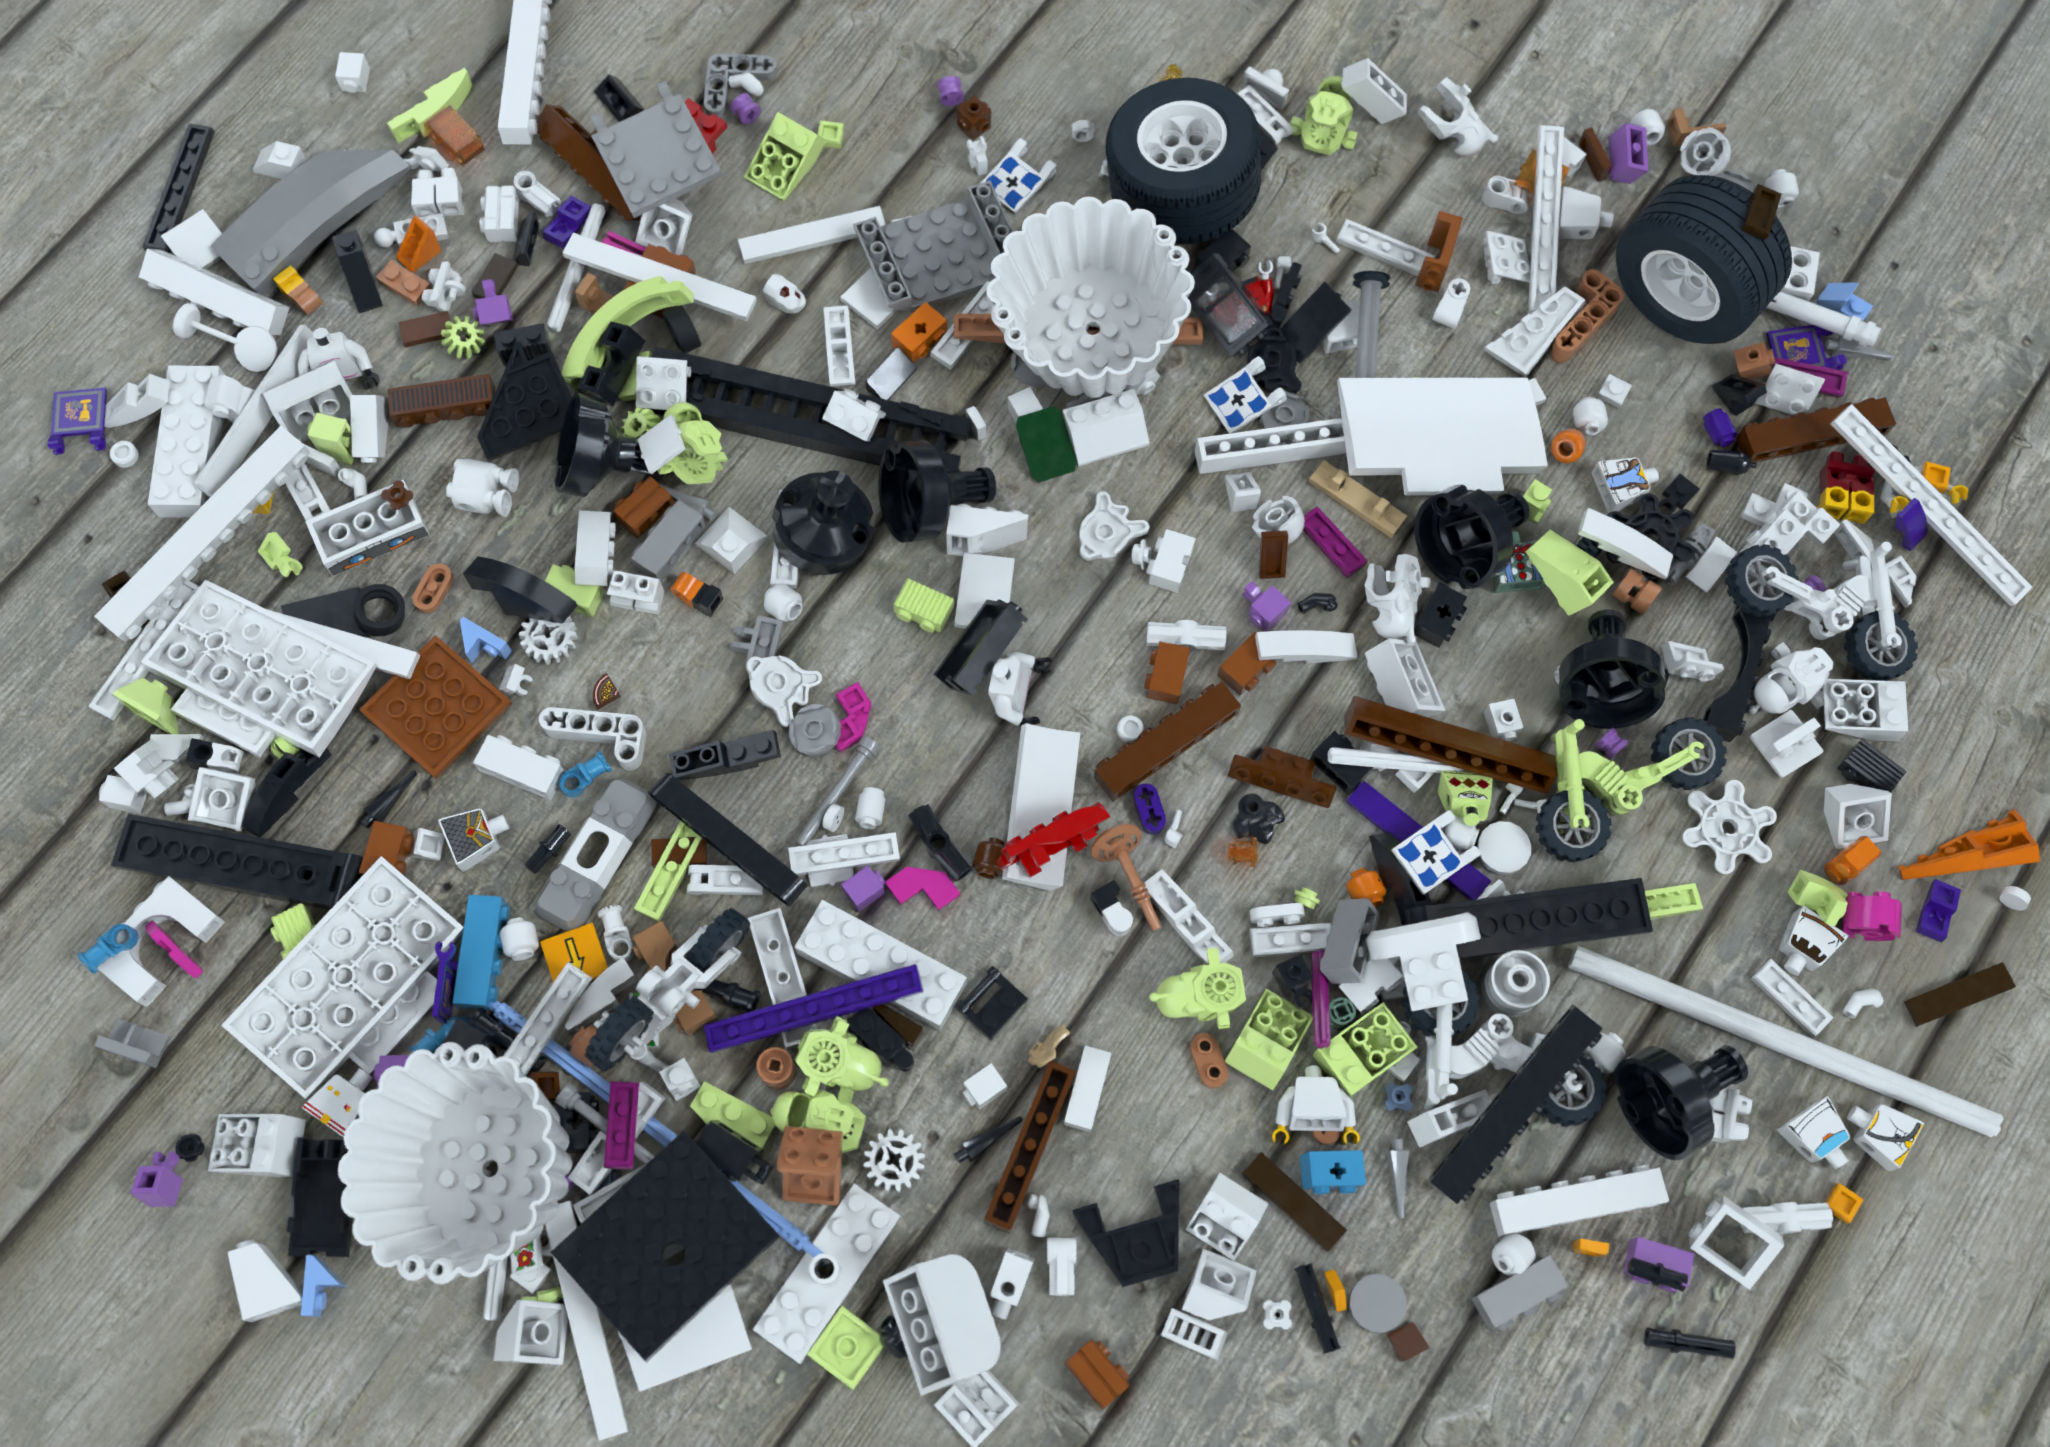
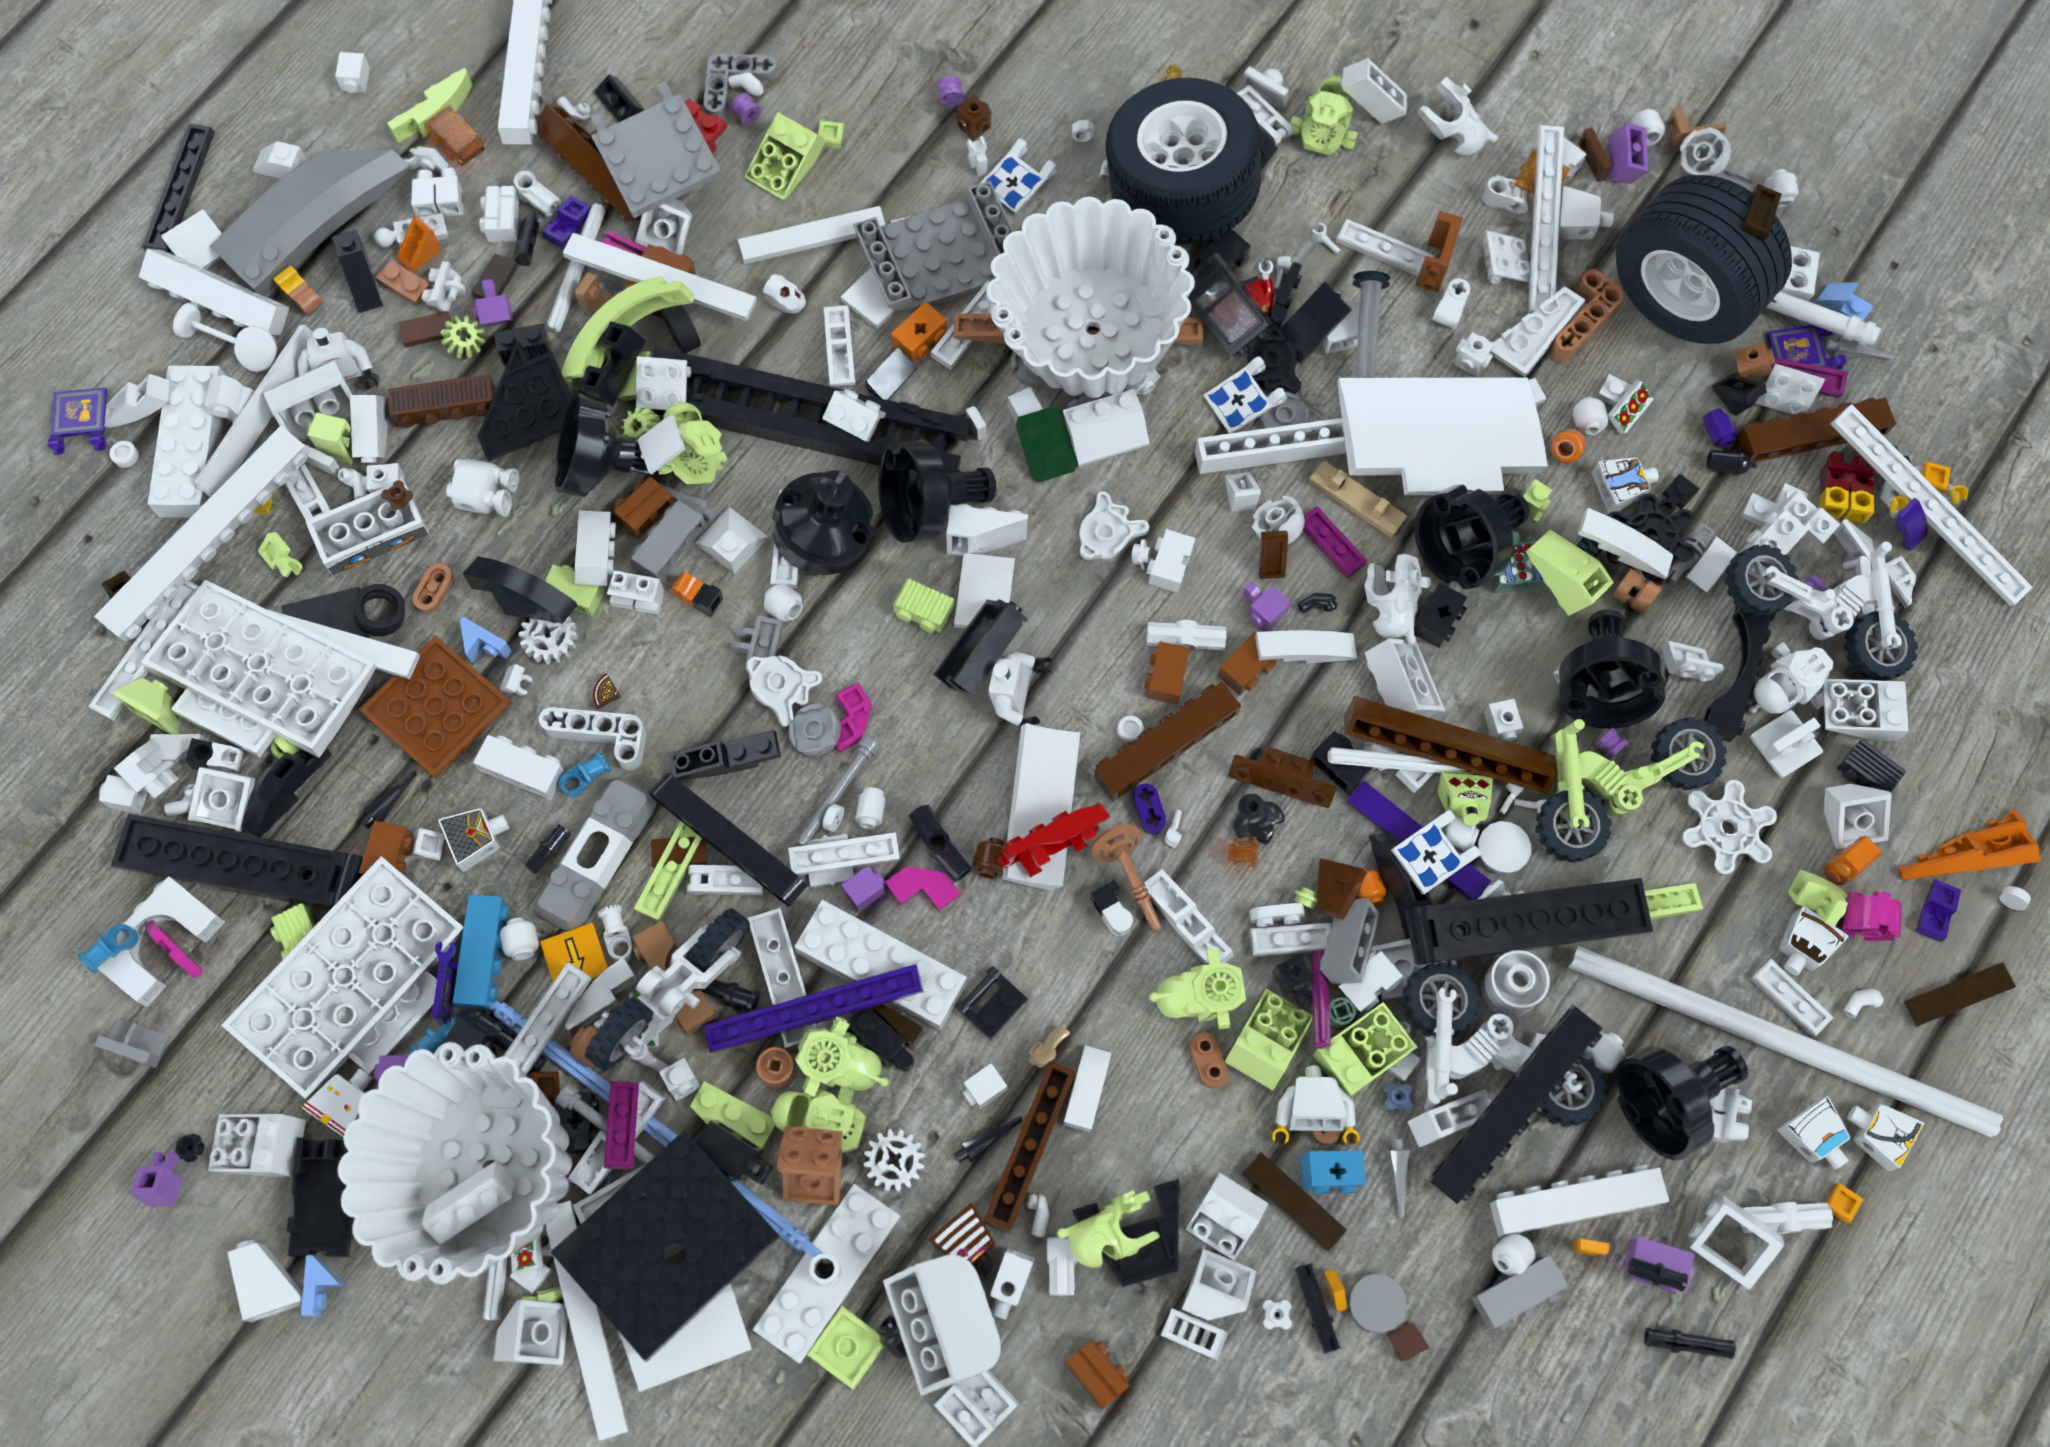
white piece [1366,912,1481,1011] -> none
none -> white brick [363,463,404,493]
none -> white brick [421,1160,515,1245]
none -> white arm [556,97,590,121]
none -> torso [929,1203,998,1277]
none -> yellowish green helmet [1057,1190,1159,1268]
none -> reddish brown wing [1317,858,1367,920]
none -> white brick [1454,332,1494,377]
none -> tile [1607,381,1654,434]

